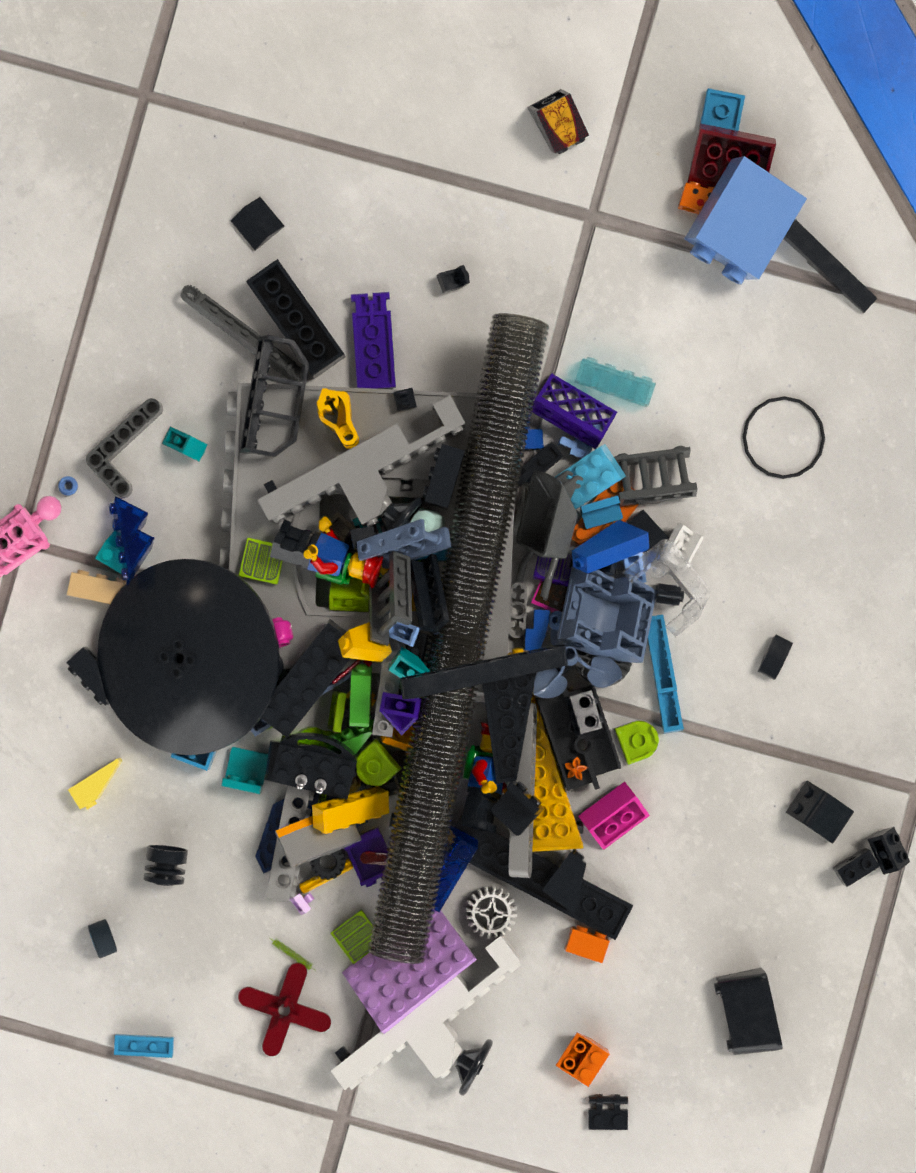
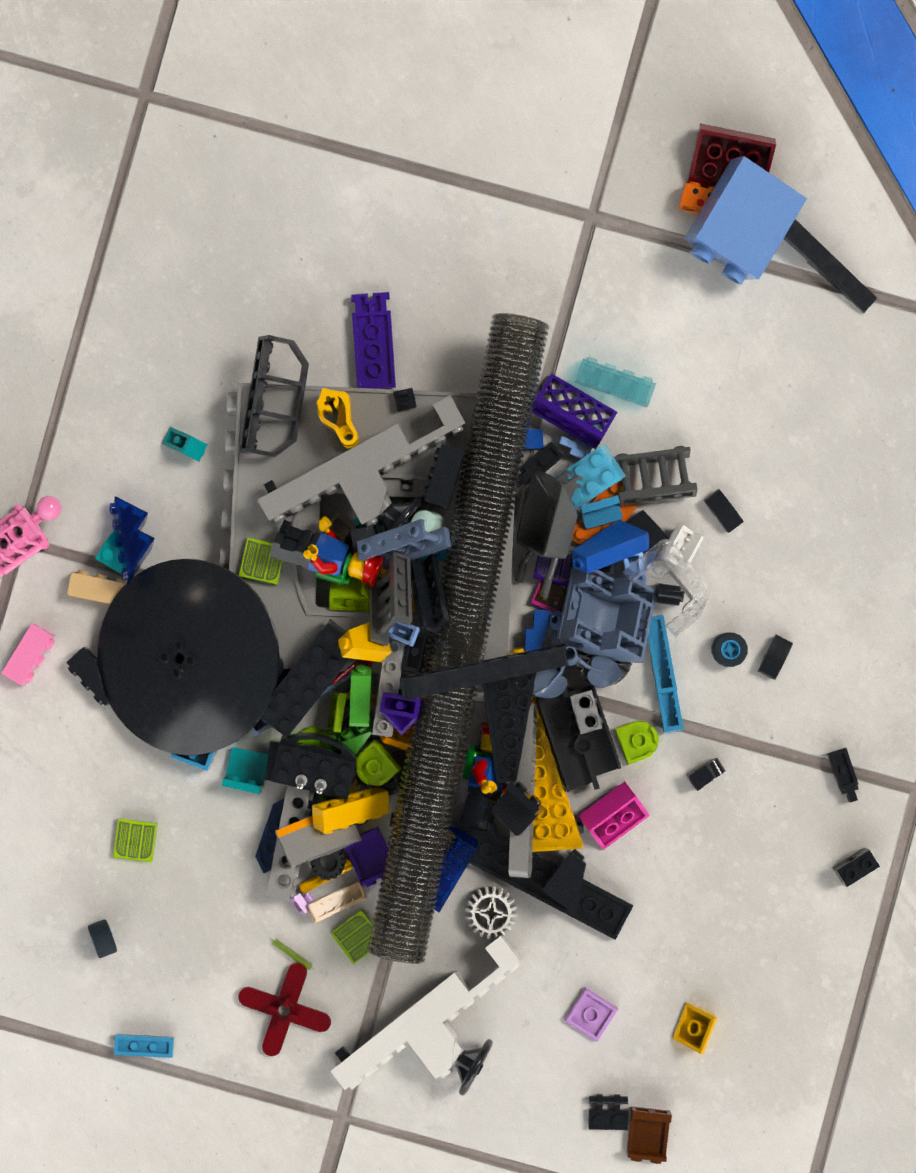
medium blue plate [58,476,78,496] -> none
light yellow slope [68,757,122,810] -> none
dark grey beam [86,398,163,498] -> none
black wheel [143,845,188,886] -> none
dark grey plate [180,285,309,382] -> none
black slope [231,197,285,251] -> none
black brick [246,259,346,379] -> none
dark pink head [272,617,293,648] -> none
lavender plate [342,900,477,1034] -> none
clear red bar [360,851,397,866] -> none
teal slope [389,647,430,678] -> none
black bracket [436,265,470,293] -> none
light grey beam [509,582,527,638] -> none
slope [527,89,589,154] -> none
orange slope [556,1032,610,1087] -> none
orange brick [564,925,610,963] -> none
orange plant [565,757,588,780] -> none
dark azure tile [700,88,745,131] -> none
black windscreen [714,967,783,1055] -> none
black piece [742,396,825,479] -> none
black piece [786,781,854,844] -> none
black brick [867,827,910,875] -> none
none -> bright pink brick [1,624,55,685]
none -> tile [113,818,158,862]
none -> tan plate [306,880,367,923]
none -> lavender tile [564,987,618,1042]
none -> reddish brown panel [626,1106,672,1164]
none -> yellow slope [672,1002,717,1054]
none -> black leg [686,758,726,791]
none -> black slope [703,489,744,533]
none -> black wheel [711,632,748,667]
none -> black hinge [827,747,859,803]

